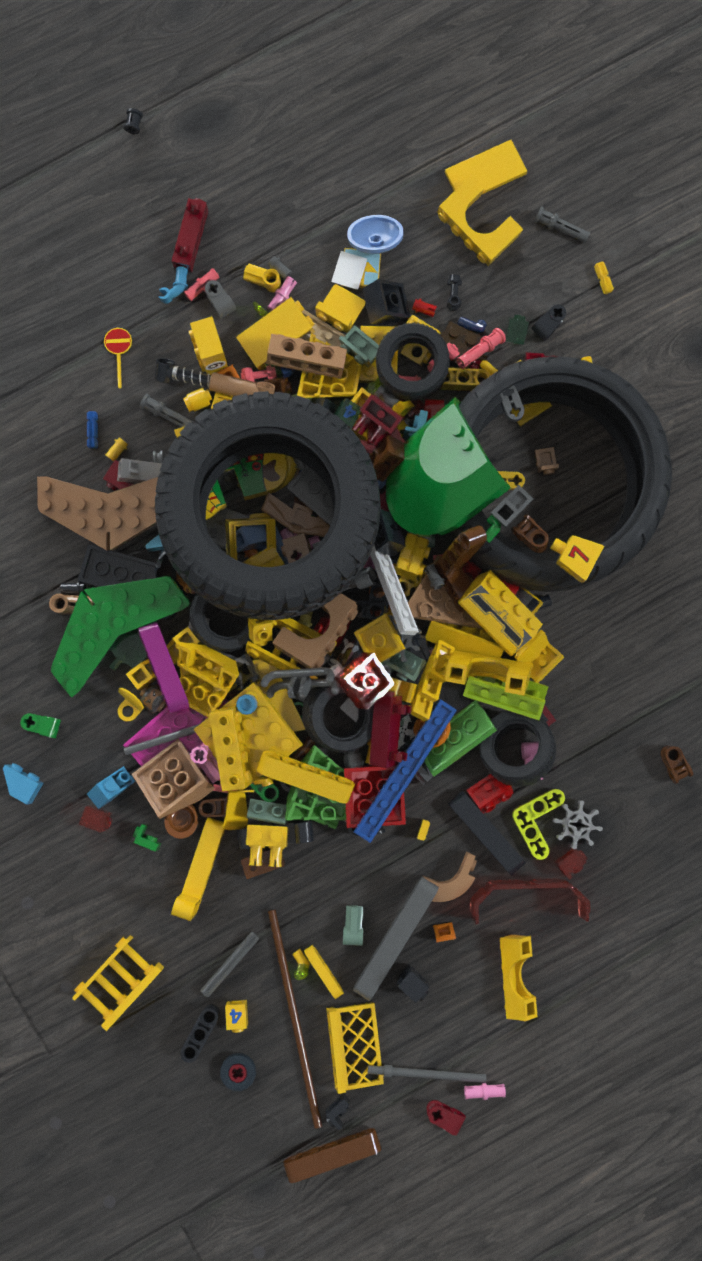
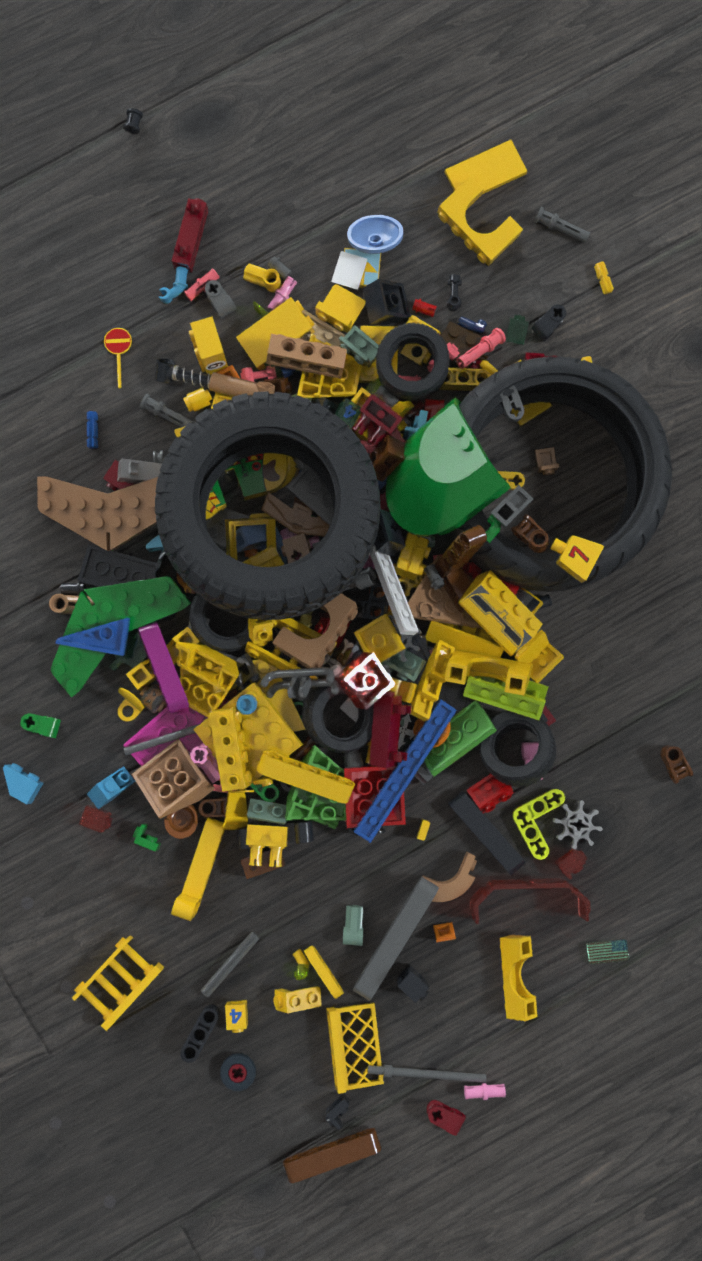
yellow pin [105,437,128,462] -> none
reddish brown piece [268,909,322,1128] -> none
none -> blue wing [56,618,130,656]
none -> yellow bracket [274,986,321,1013]
none -> clear green tile [586,939,629,964]

